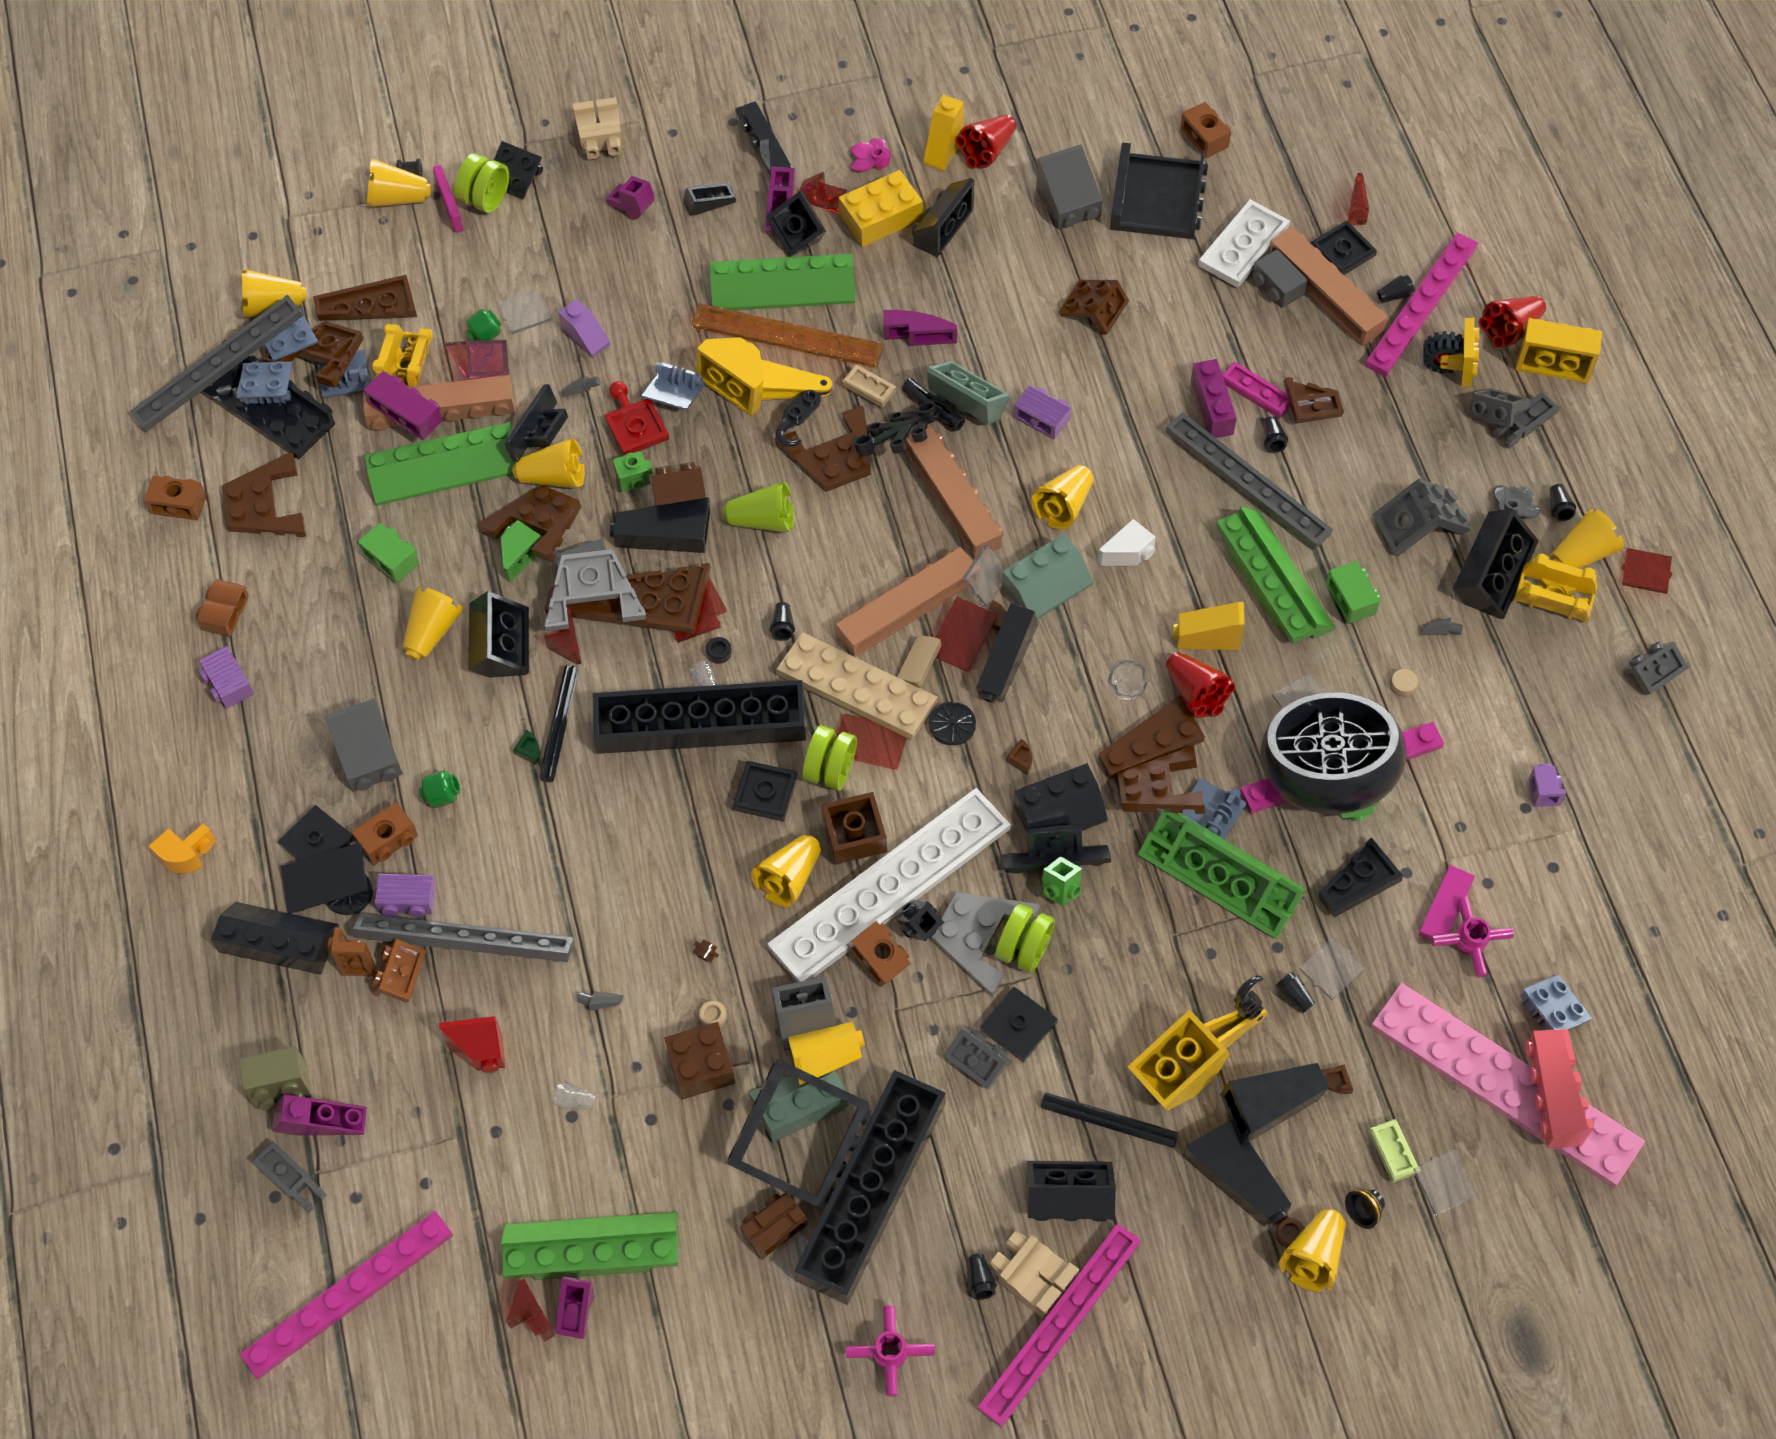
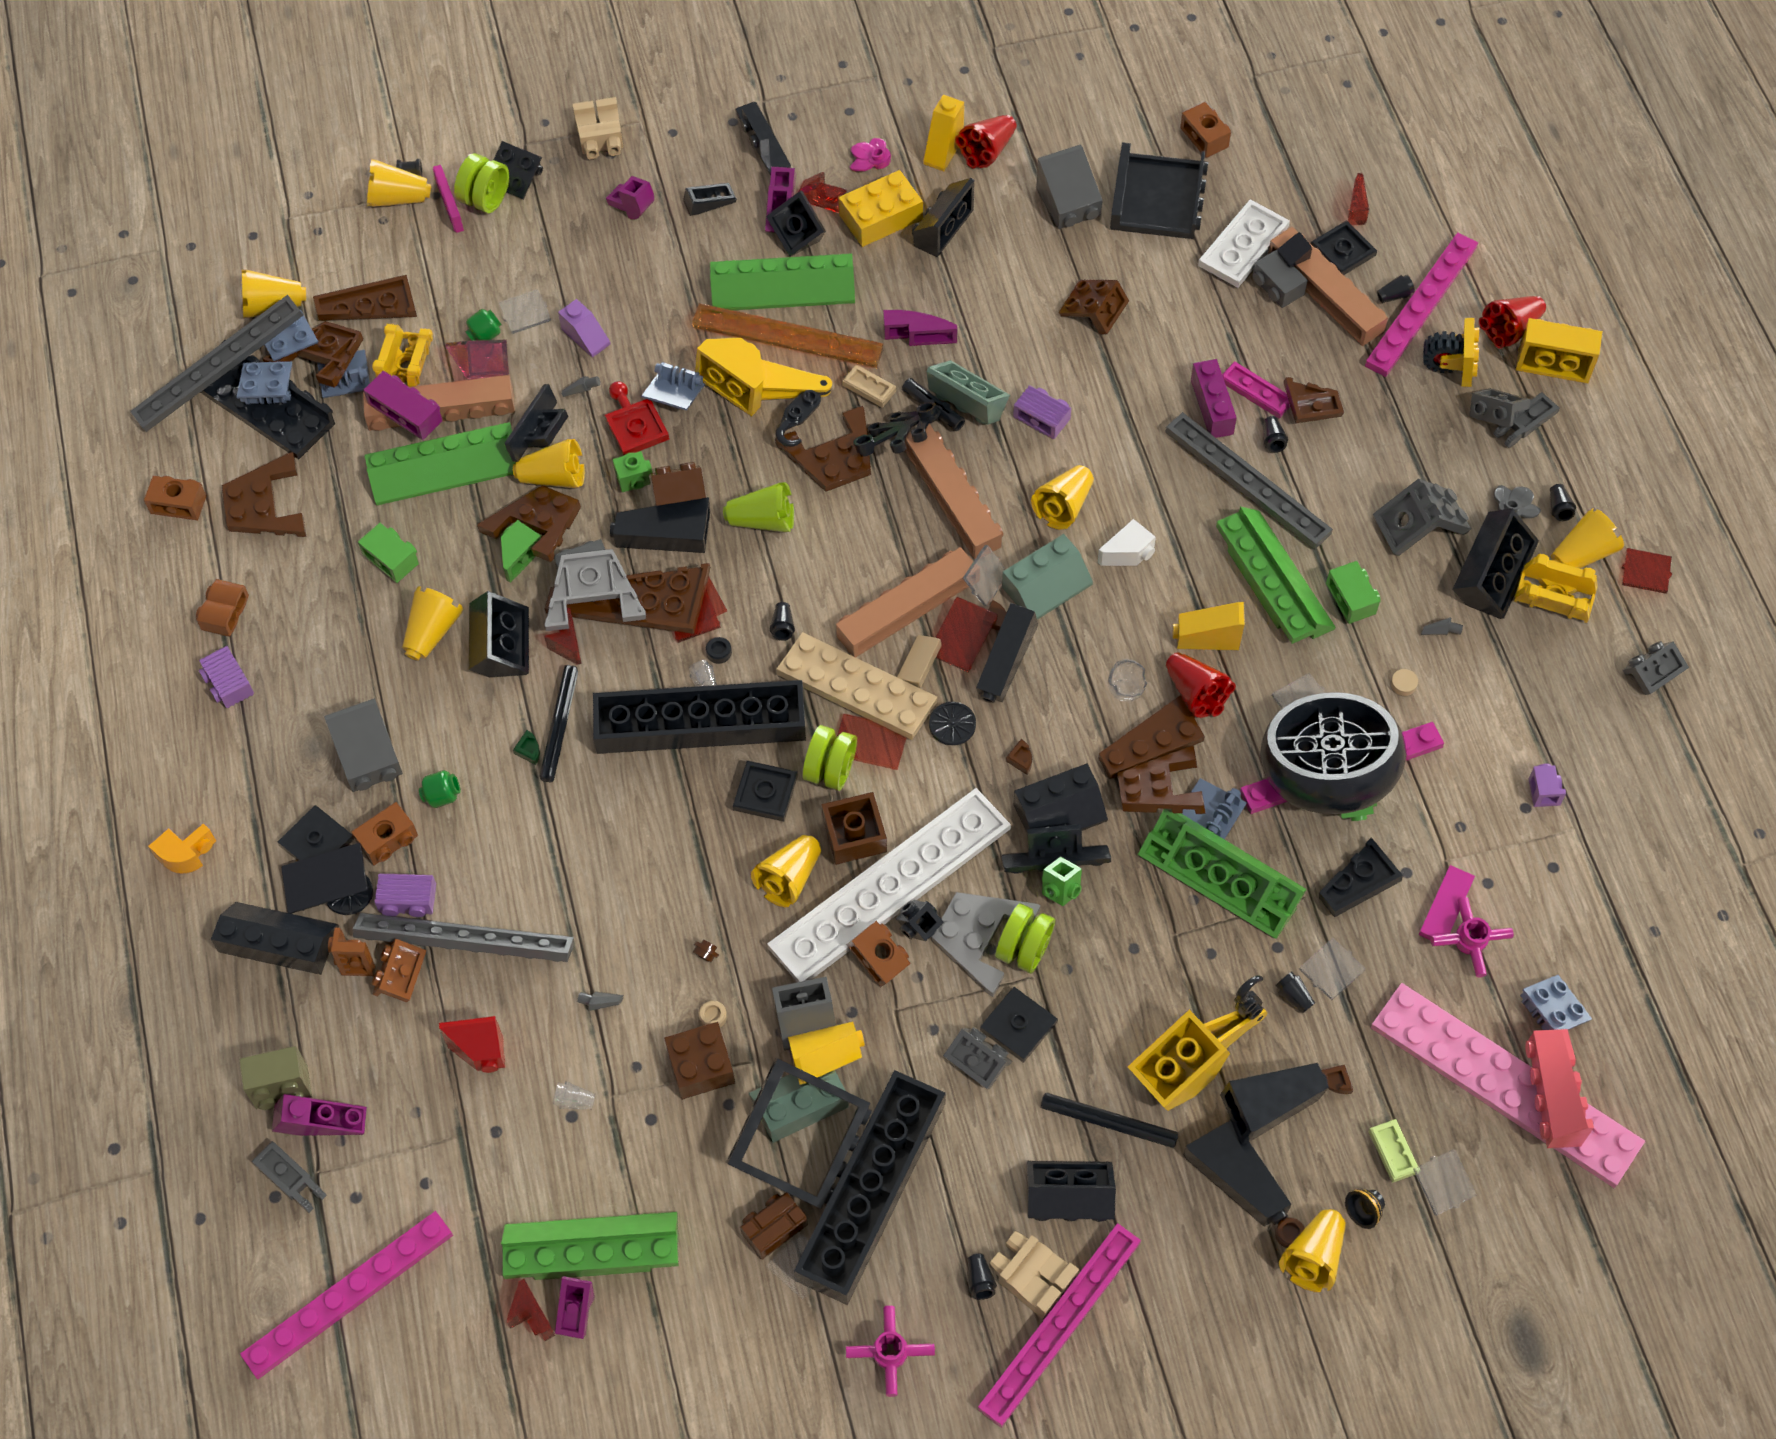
none -> black slope [1277,232,1312,268]

